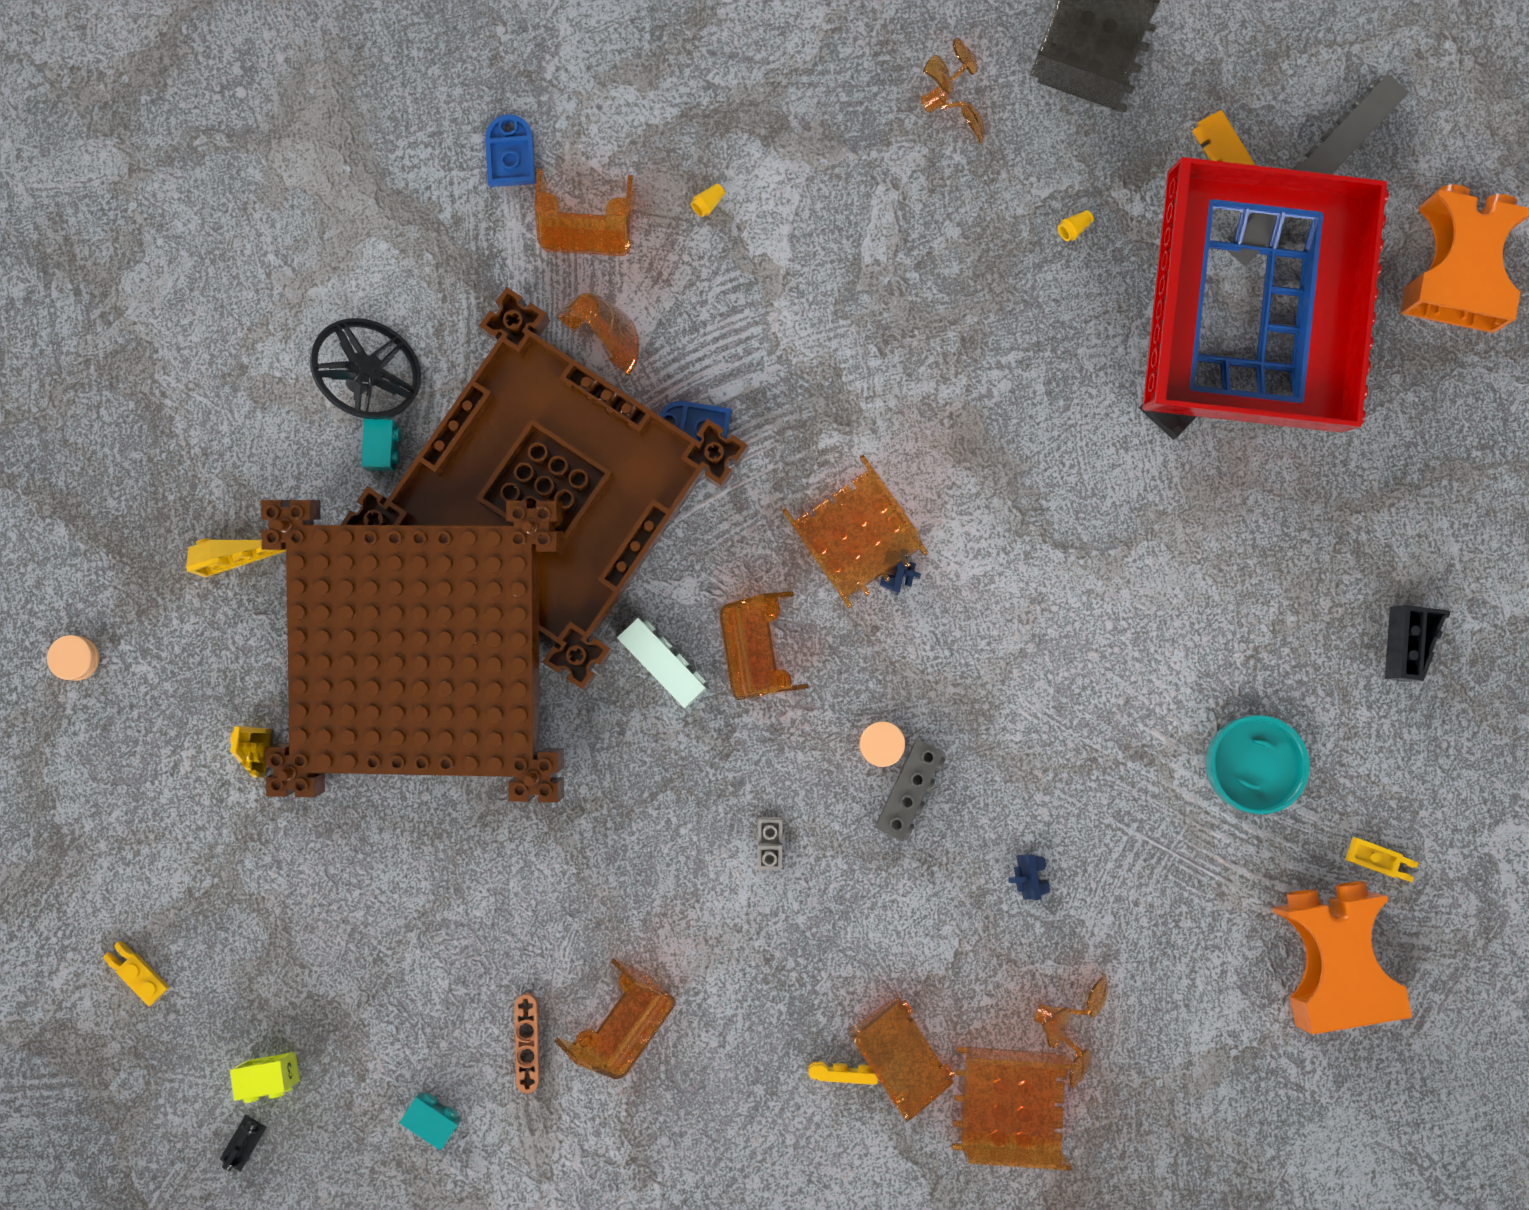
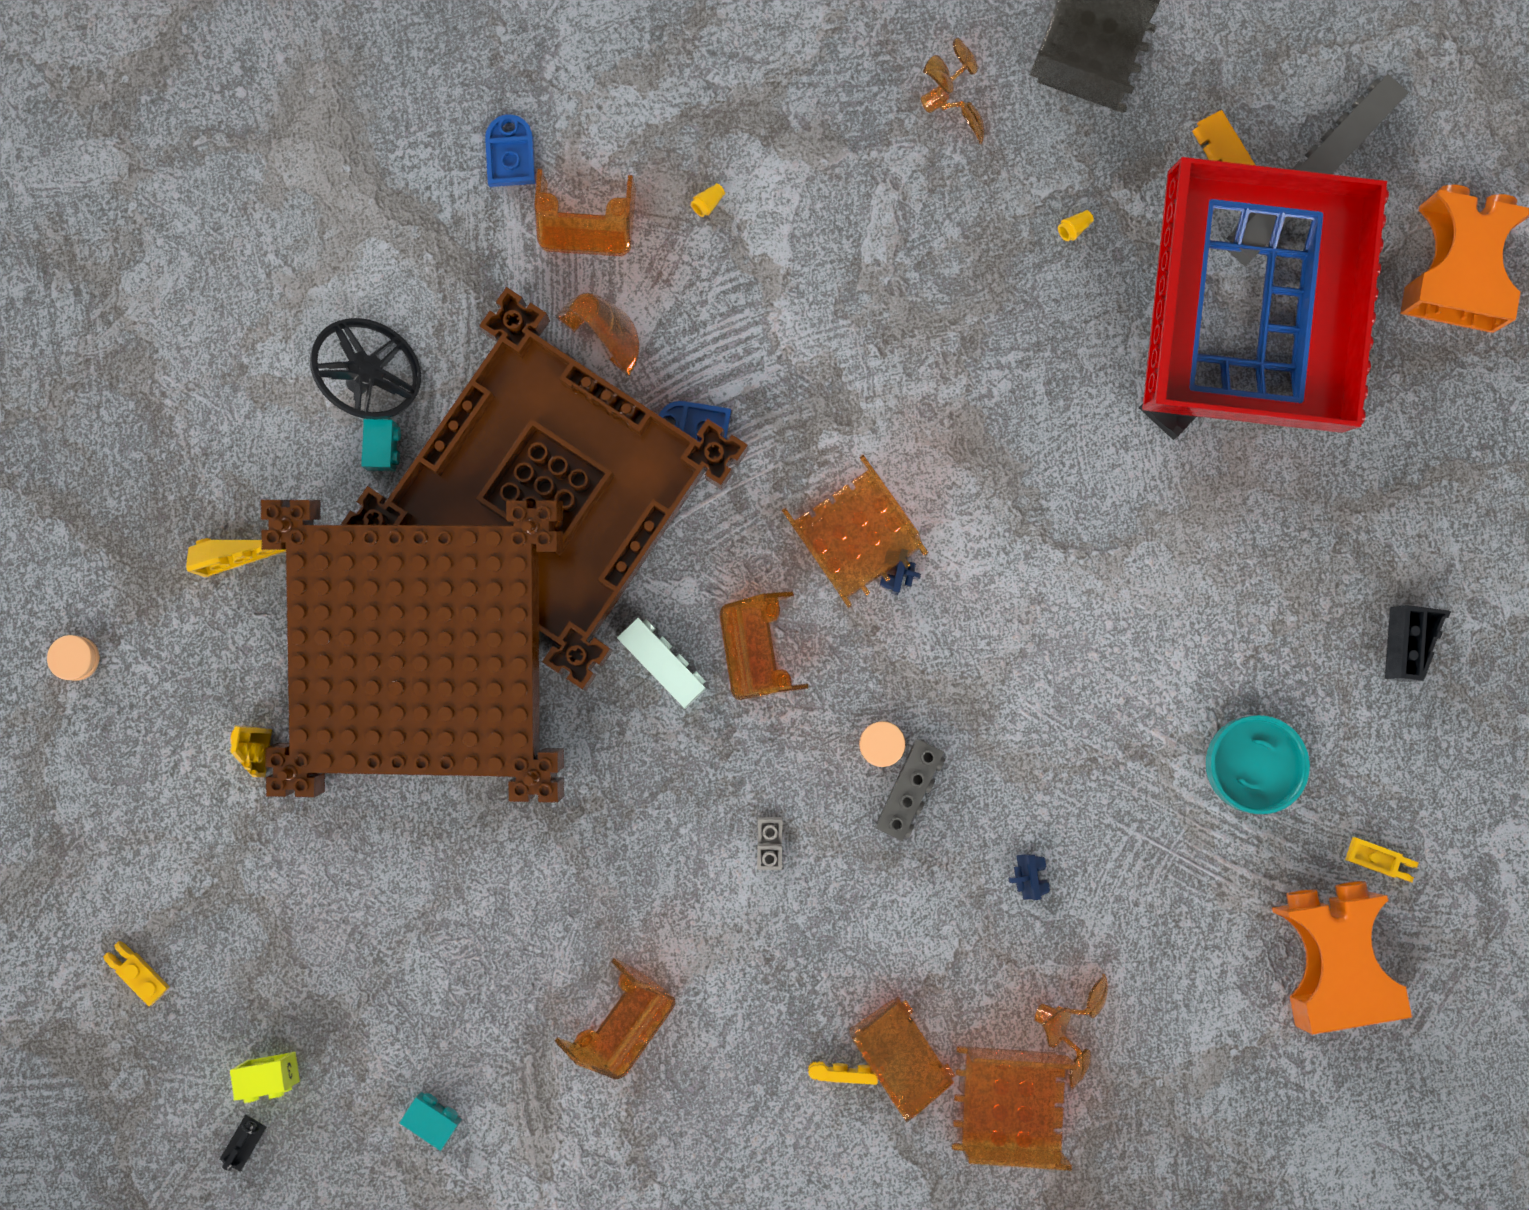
nougat beam [514,993,540,1094] -> none

